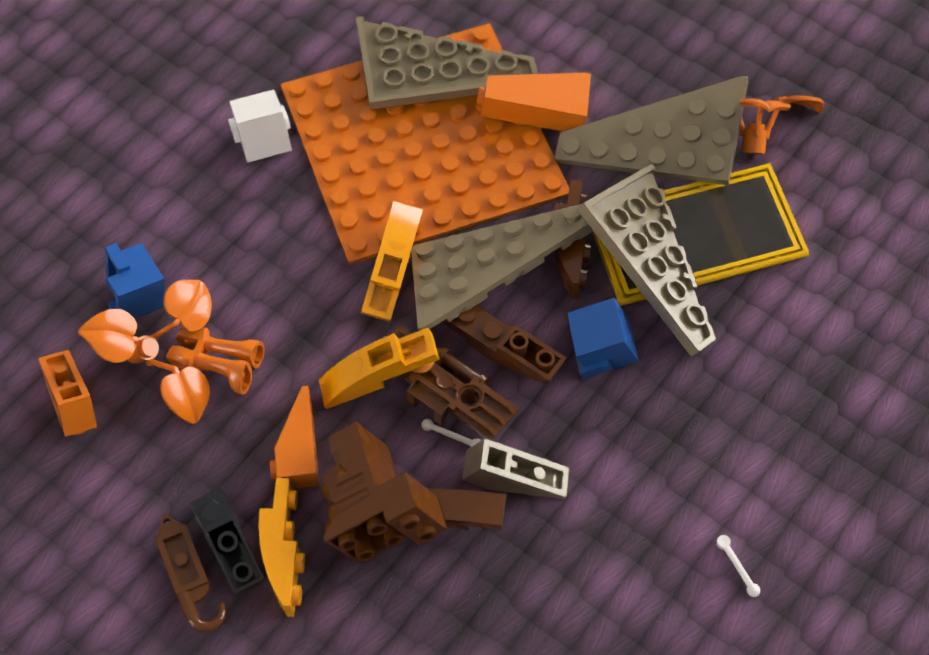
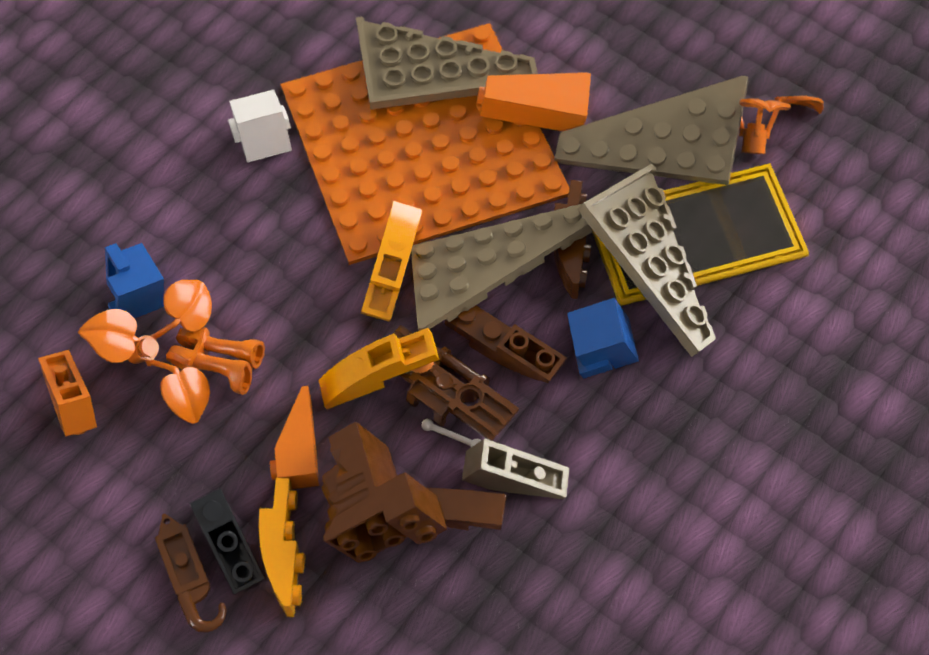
white hinge [717,535,760,597] -> none

